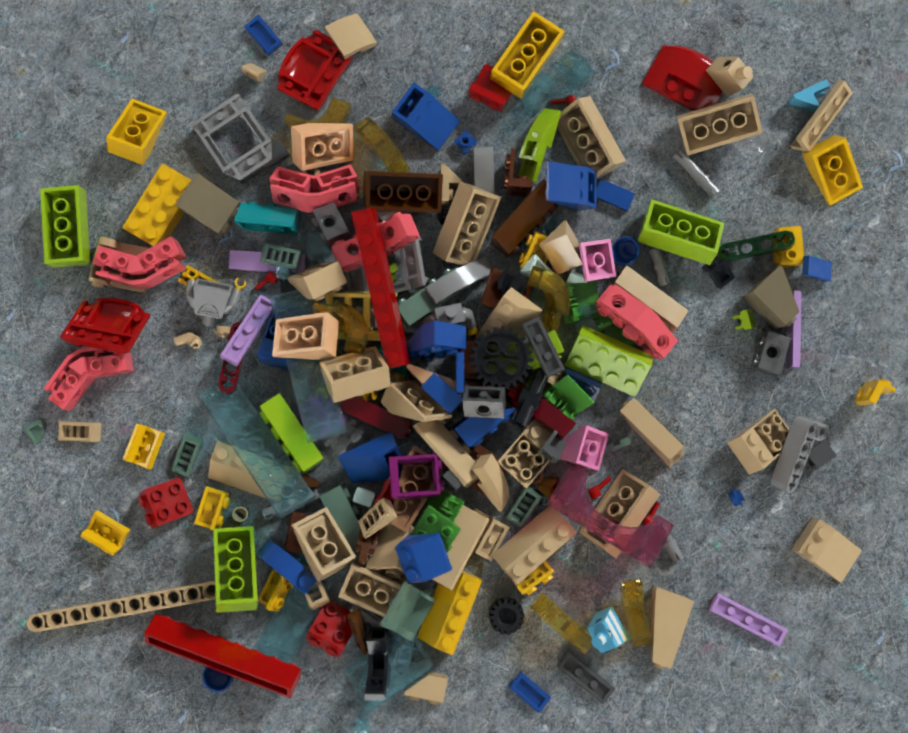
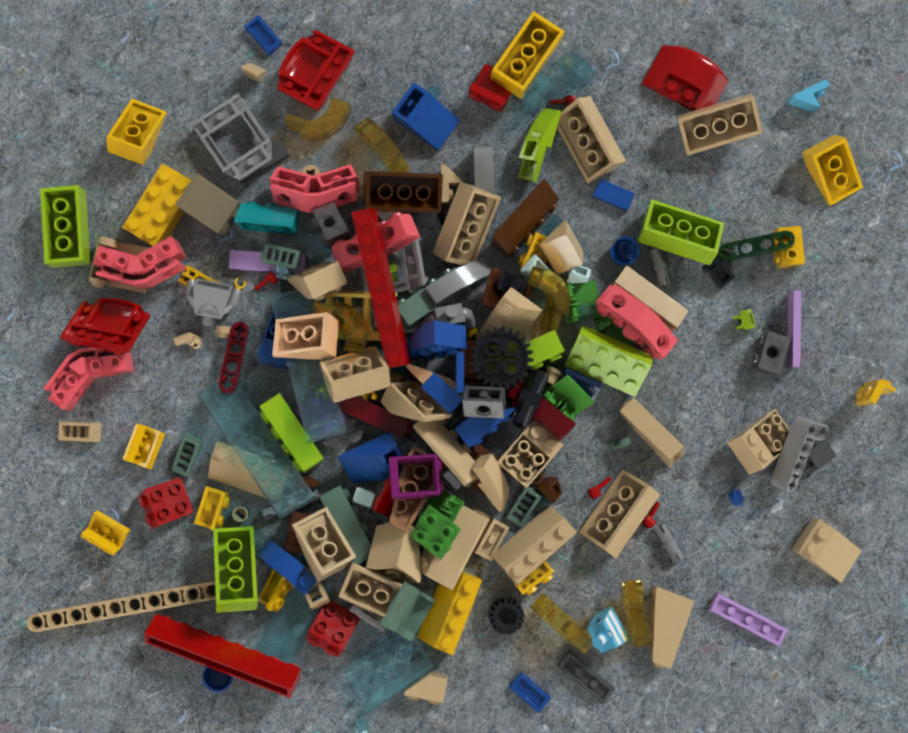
sand green tile [24,418,45,445] -> none
lavender tile [220,294,276,367] -> none
light nougat slope [291,123,353,171] -> none
tan slope [325,14,377,59] -> none
reddish brown slope [347,609,368,655] -> none
reddish brown hinge [355,509,381,566] -> none
tan slope [358,498,397,539] -> none
black arch [364,627,391,700] -> none
blue slope [395,533,453,583] -> none
blue plate [454,131,477,153] -> none
copper bracket [504,148,533,197] -> none
dark grey tile [521,316,565,378] -> none
dark grey panel [538,430,566,464] -> none
blue slope [545,162,597,211] -> none
clear pink arch [547,463,674,568] -> none
bright pink slope [559,425,609,471] -> none
bright pink slope [579,239,617,282] -> none
light grey pin [673,149,721,199] -> none
tan torso [706,57,753,97] -> none
dark tan slope [742,265,799,330] -> none
tan fence [790,80,853,152] -> none
blue tile [802,256,832,282] -> none

